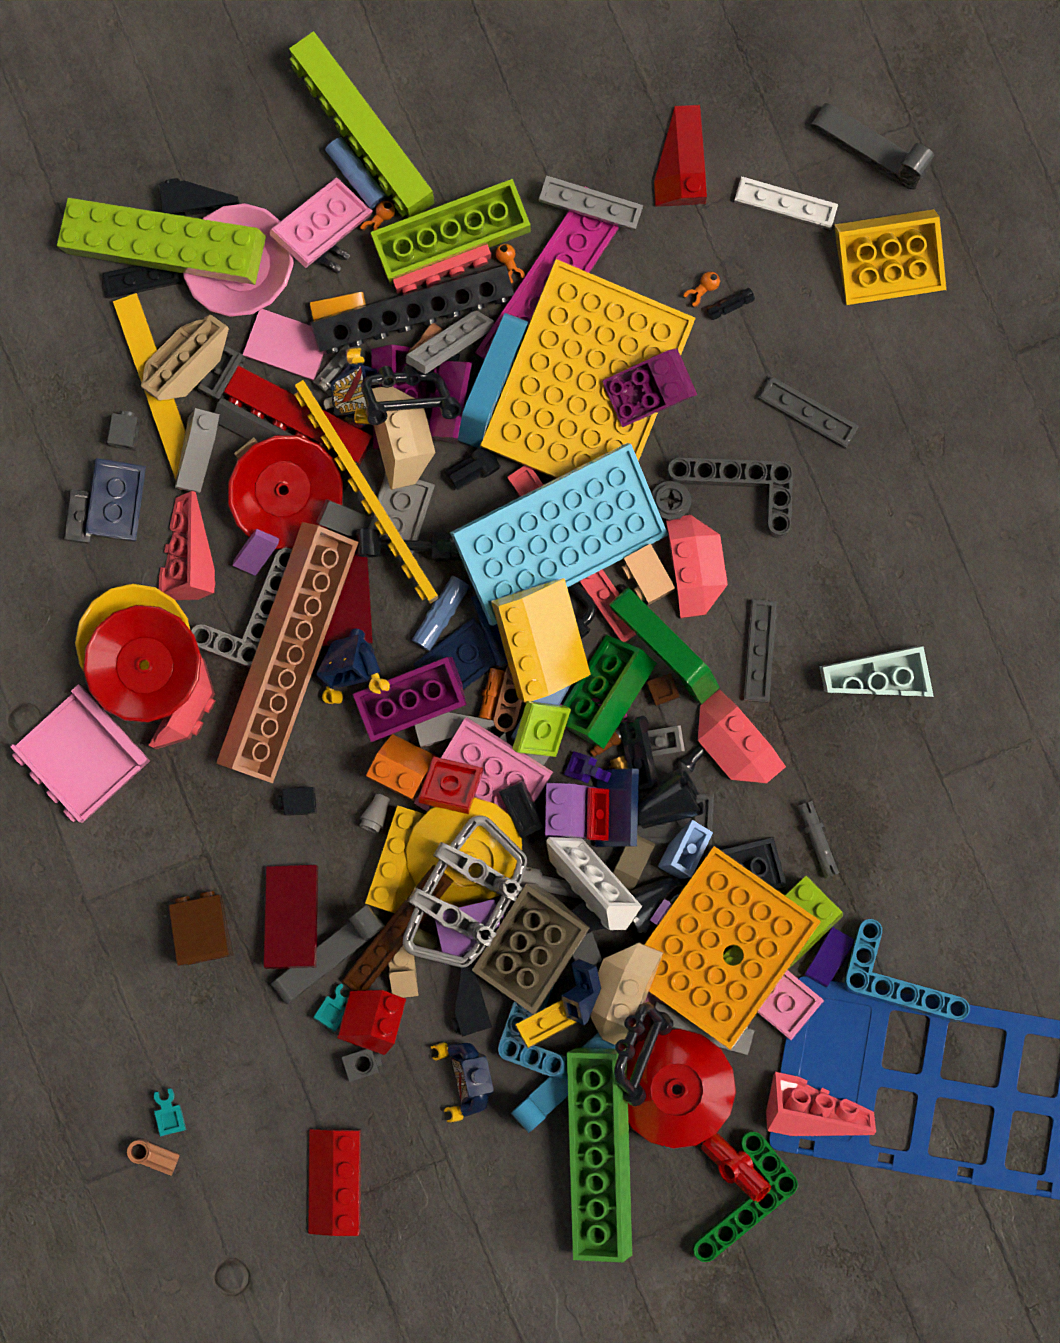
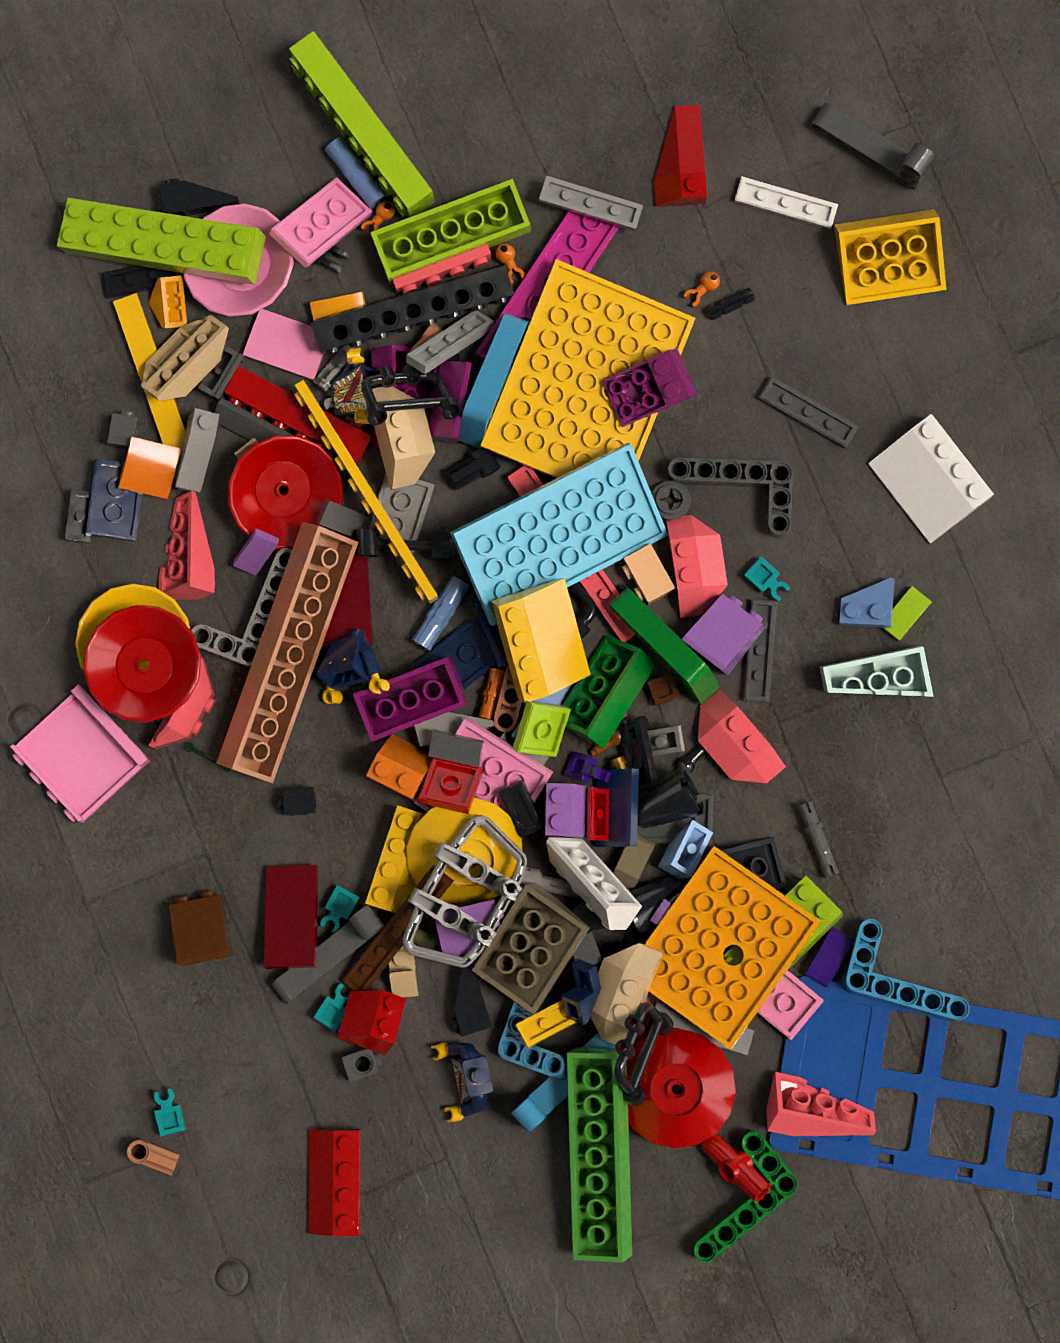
light grey cone [360,794,390,834] -> none
none -> orange slope [118,437,181,500]
none -> light orange slope [149,275,187,328]
none -> clear green hinge [184,742,232,772]
none -> teal plate [320,885,360,934]
none -> dark grey tile [428,729,484,767]
none -> medium lavender slope [682,594,765,675]
none -> teal plate [744,556,790,602]
none -> medium blue wing [839,578,895,628]
none -> white slope [868,414,994,544]
none -> lime tile [883,586,931,642]

